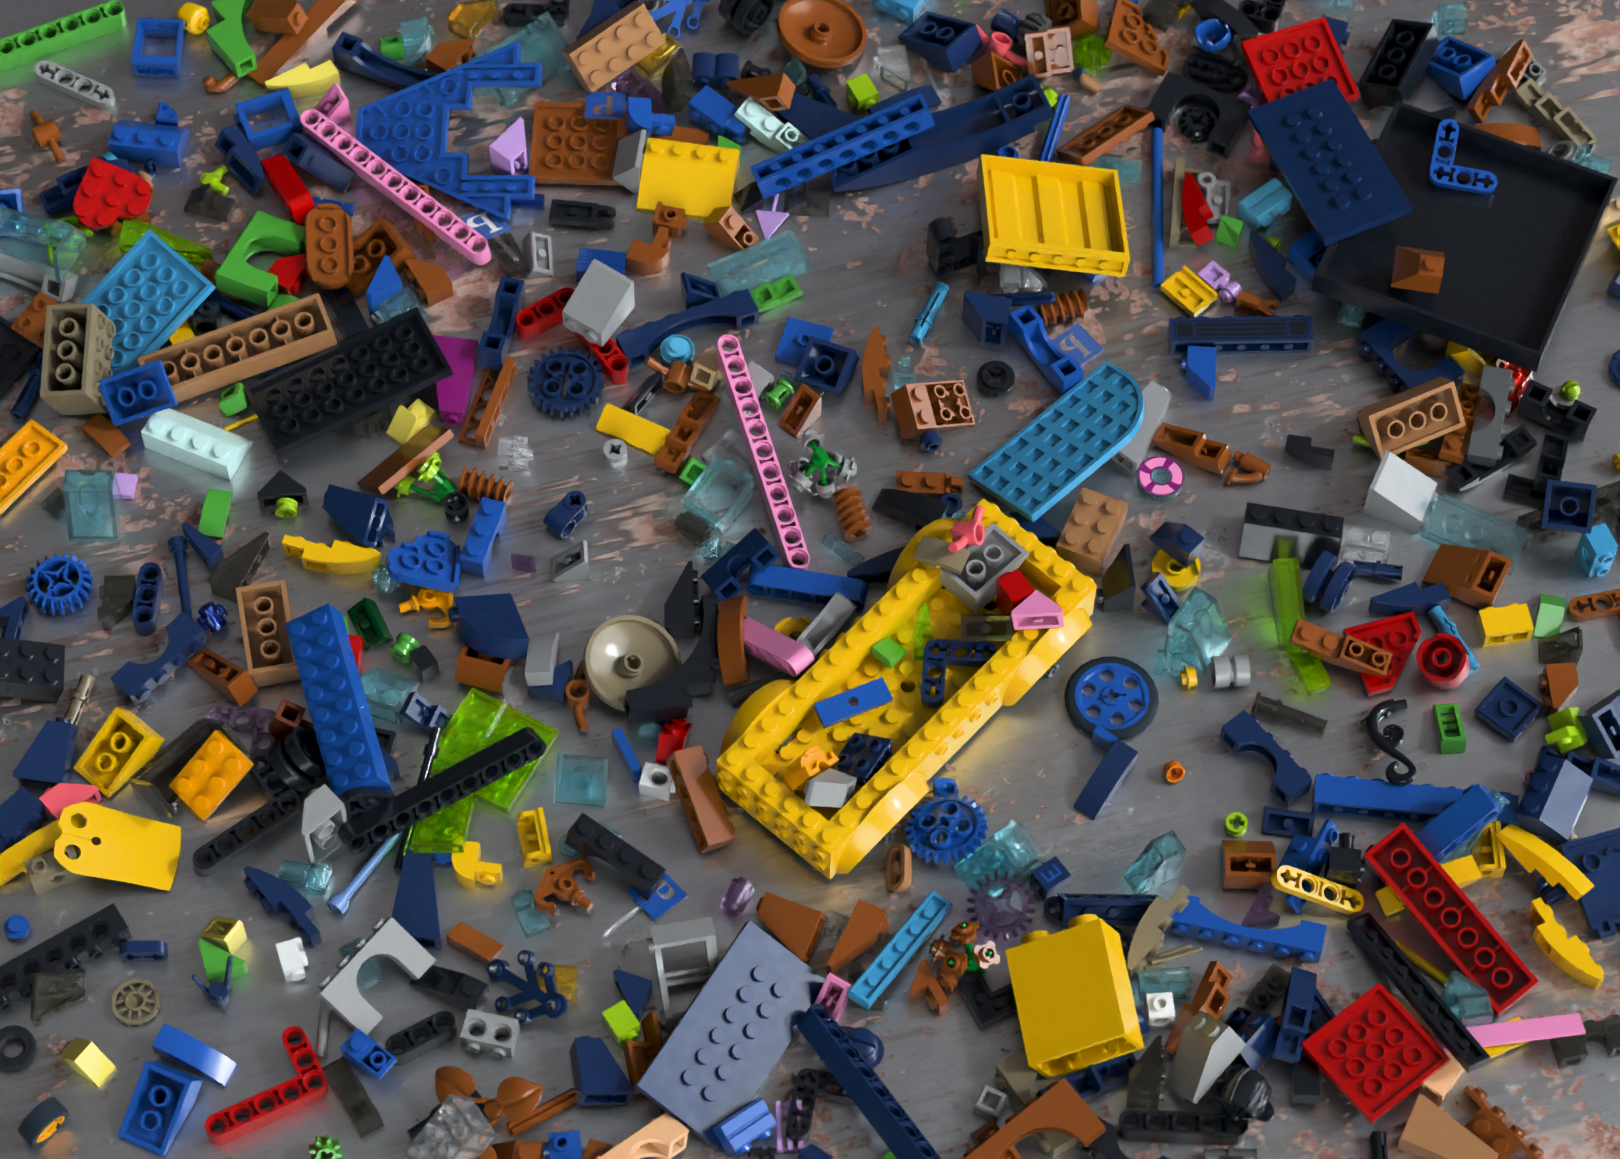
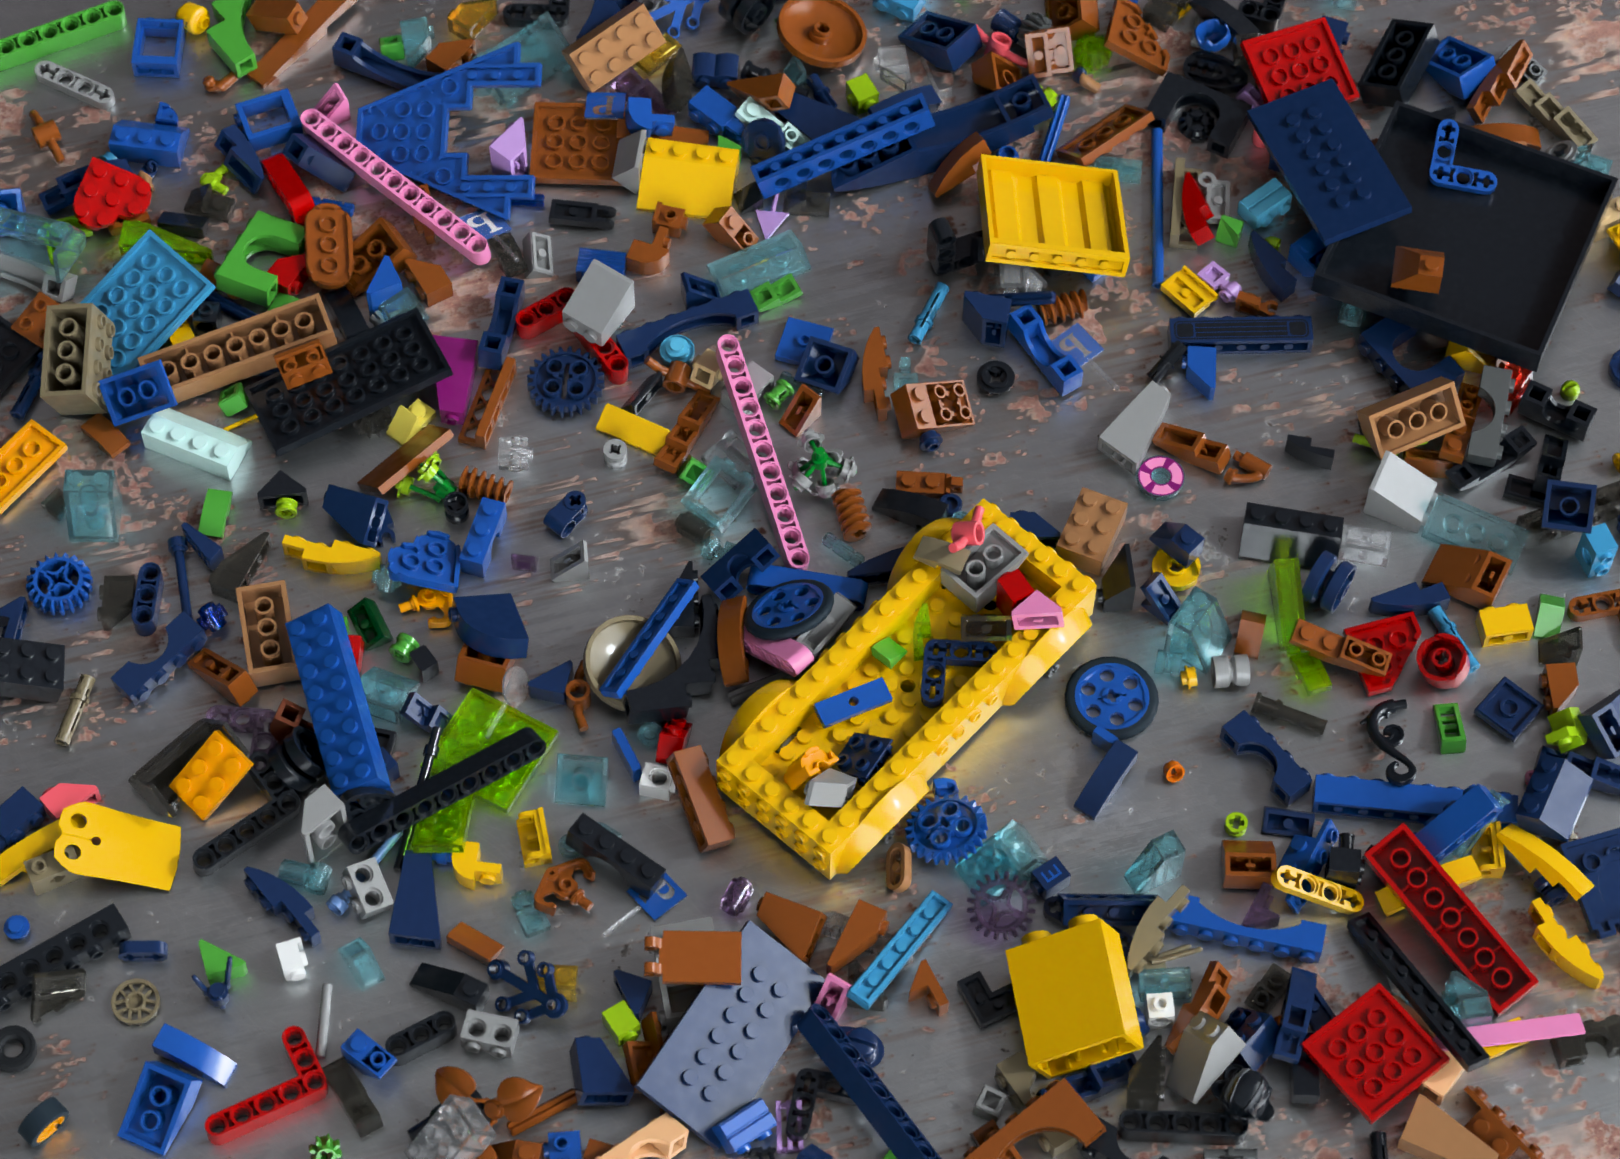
dark blue slope [13,717,78,785] -> none
light yellow slope [58,1037,116,1088] -> none
yellow slope [73,707,165,798] -> none
lavender tile [108,472,138,500] -> none
light yellow slope [199,916,247,955] -> none
light yellow slope [265,60,341,99] -> none
light grey arch [316,917,436,1035] -> none
light grey slope [524,631,559,686] -> none
dark orange plant [929,921,1001,994] -> none
dark azure plate [967,360,1145,522] -> none
dark blue pin [1354,559,1403,581] -> none
yellow bar [1394,940,1461,992] -> none
clear light blue brick [1432,3,1468,35] -> none
none -> black slope [157,211,210,238]
none -> dark orange slope [273,338,333,390]
none -> light grey brick [341,857,394,920]
none -> blue plate [599,578,699,699]
none -> dark orange tile [644,930,742,985]
none -> dark blue tile [741,118,786,163]
none -> wedge [744,579,834,641]
none -> dark orange slope [928,131,992,198]
none -> black axle [1146,340,1187,384]
none -> dark orange slope [1234,610,1267,659]

